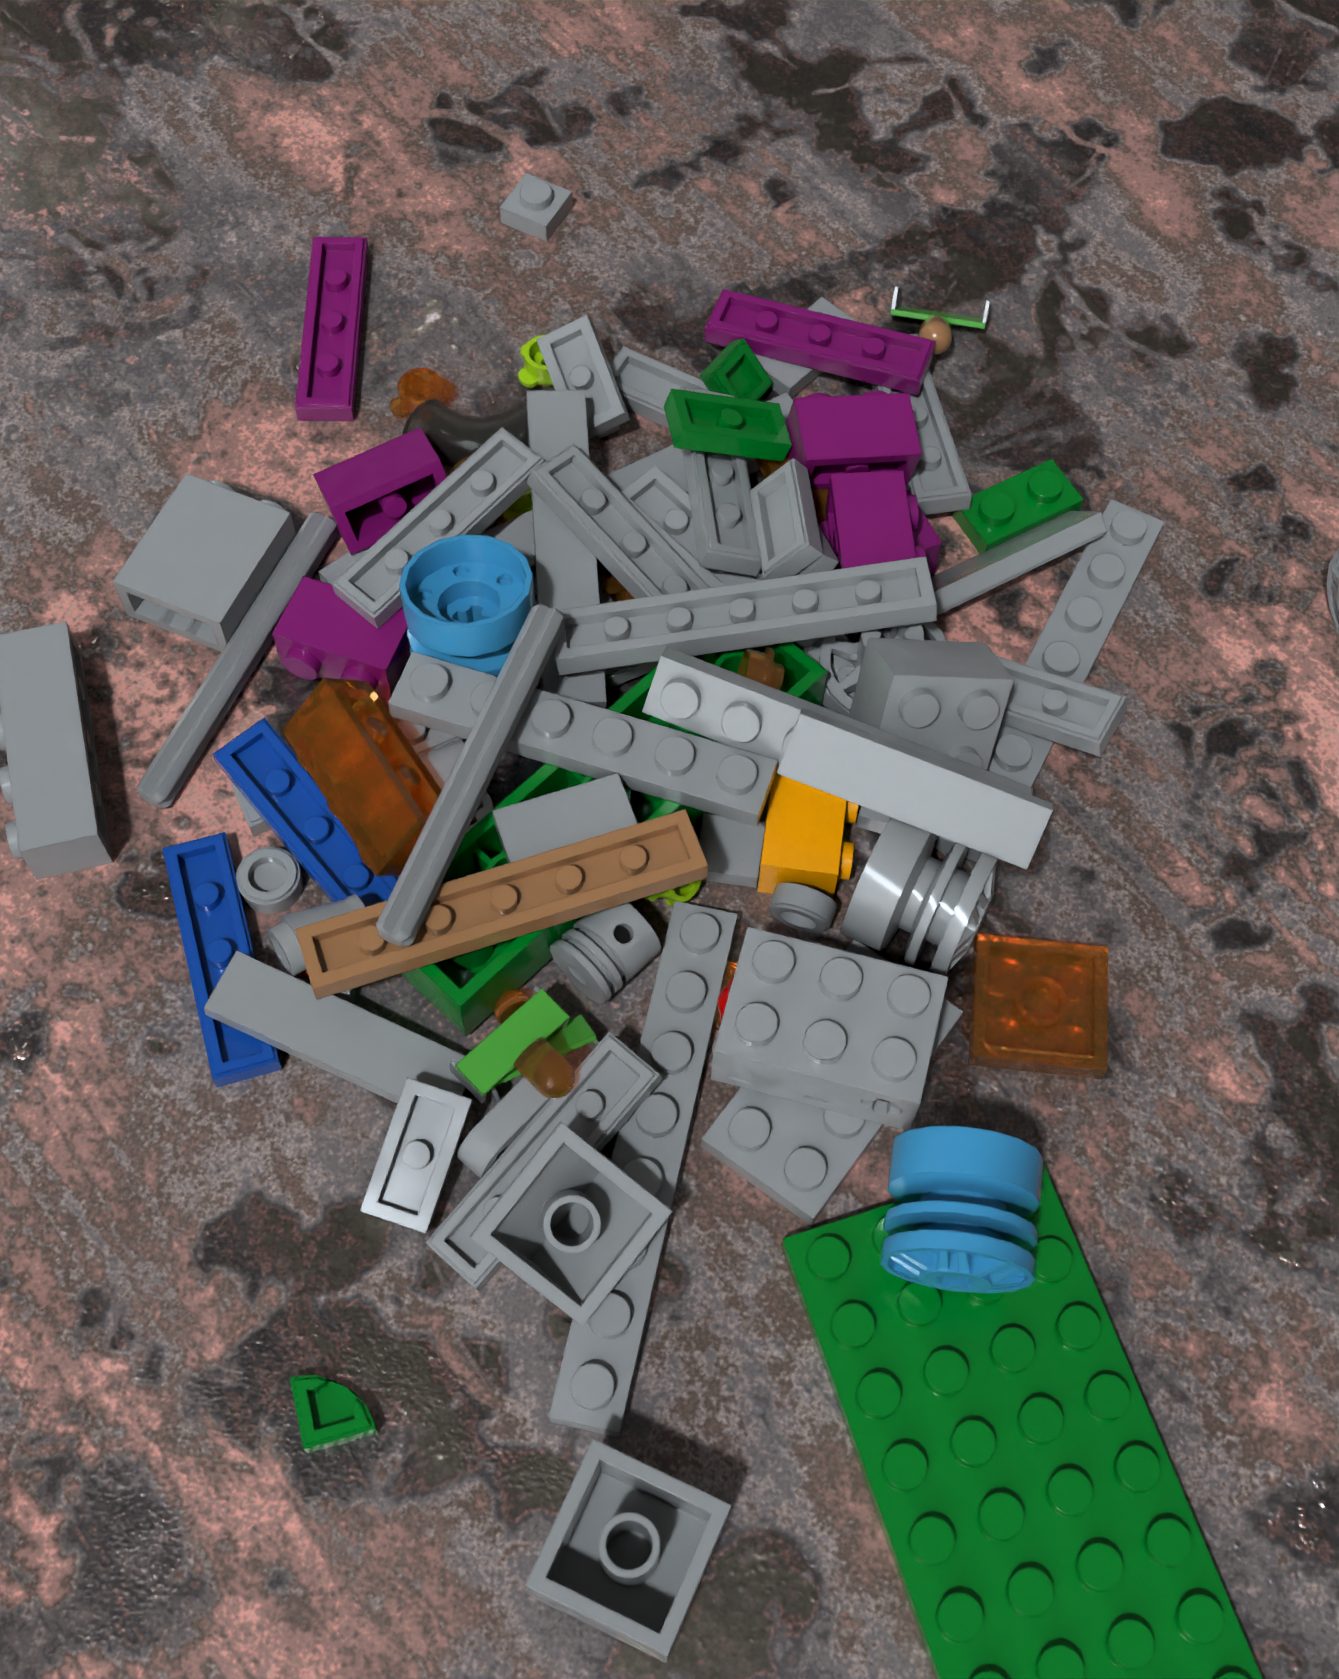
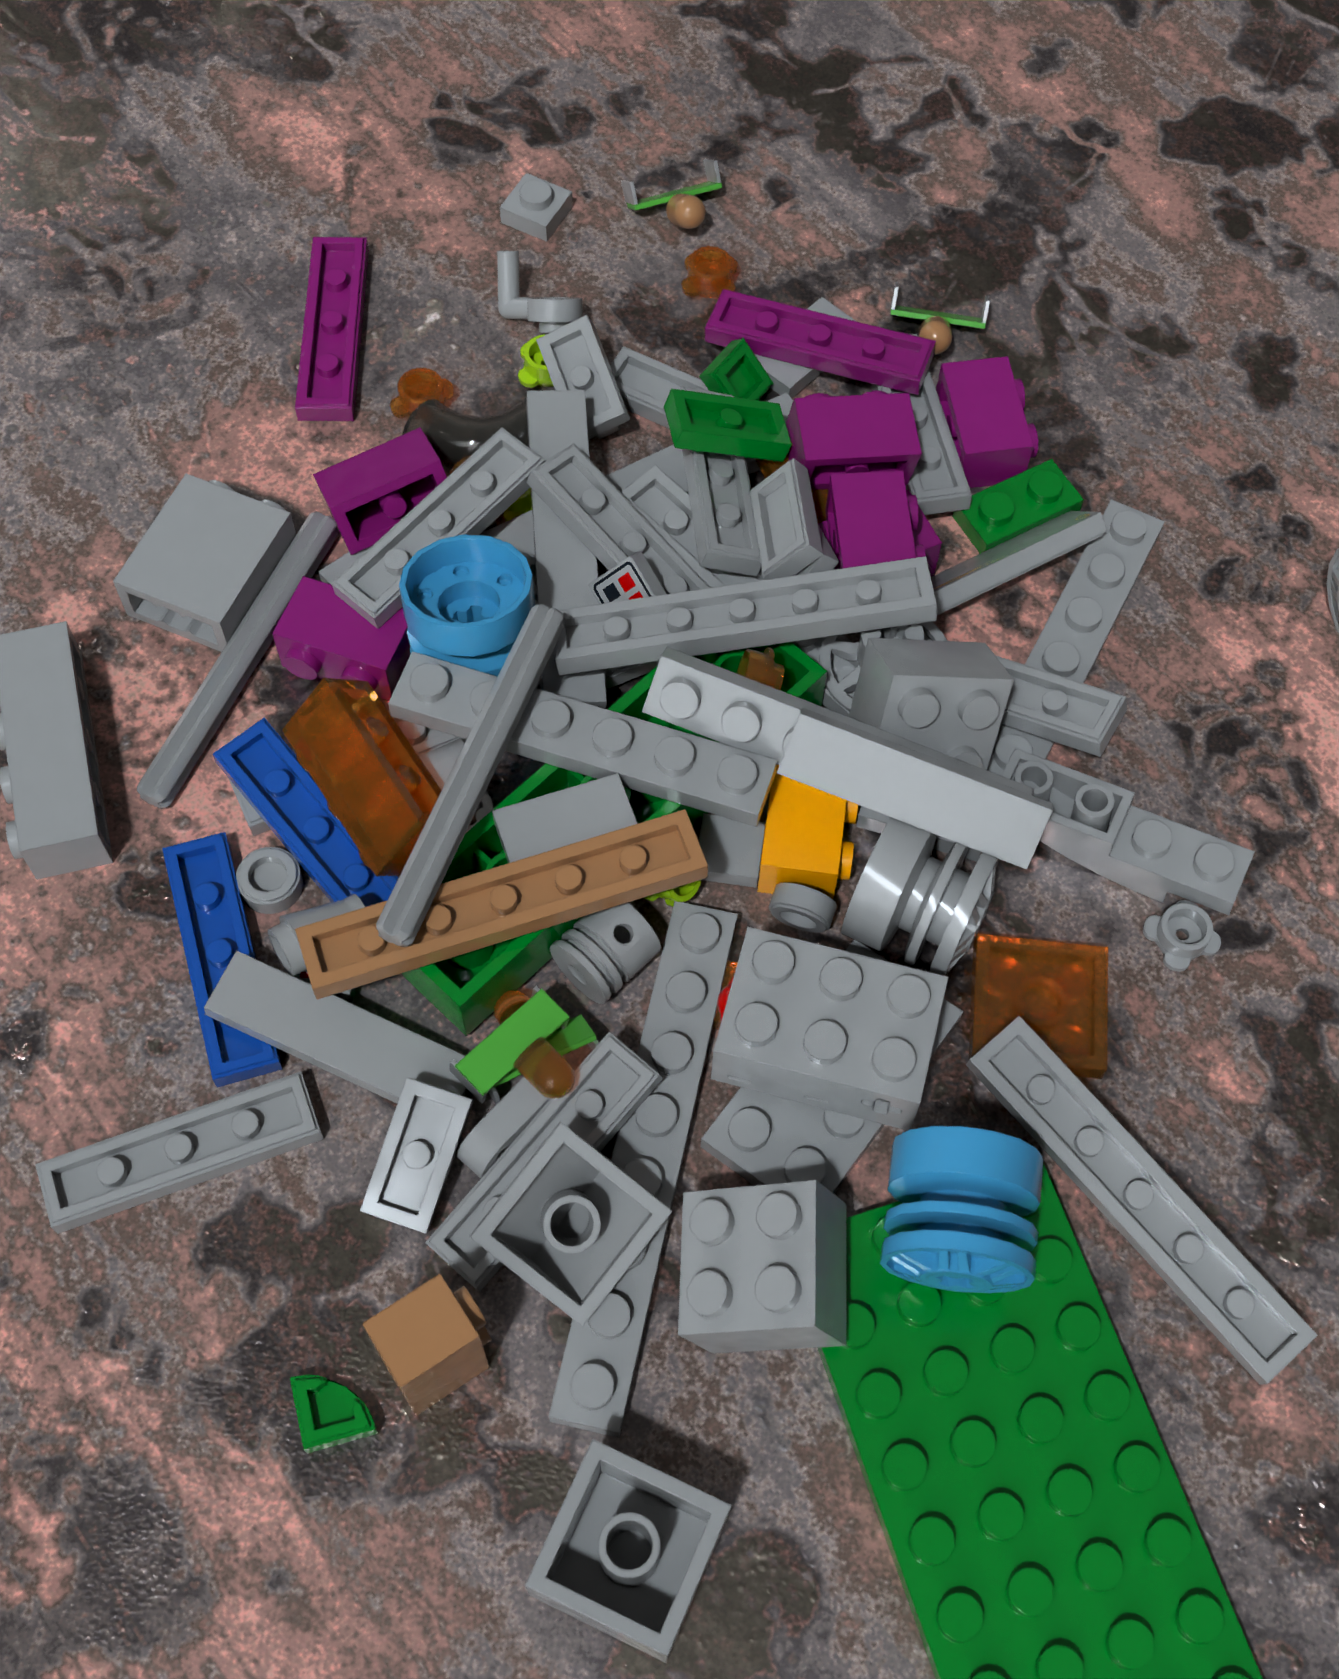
none -> light grey tile [35,1071,324,1234]
none -> medium nougat brick [362,1274,492,1416]
none -> light grey plate [497,251,583,333]
none -> light grey tile [588,551,667,604]
none -> piece [621,159,722,229]
none -> light grey brick [678,1180,846,1354]
none -> clear orange plate [682,246,738,299]
none -> magenta brick [936,356,1038,488]
none -> light grey plate [966,1016,1318,1385]
none -> light grey slope [1001,748,1255,915]
none -> light grey plate [1143,900,1221,972]

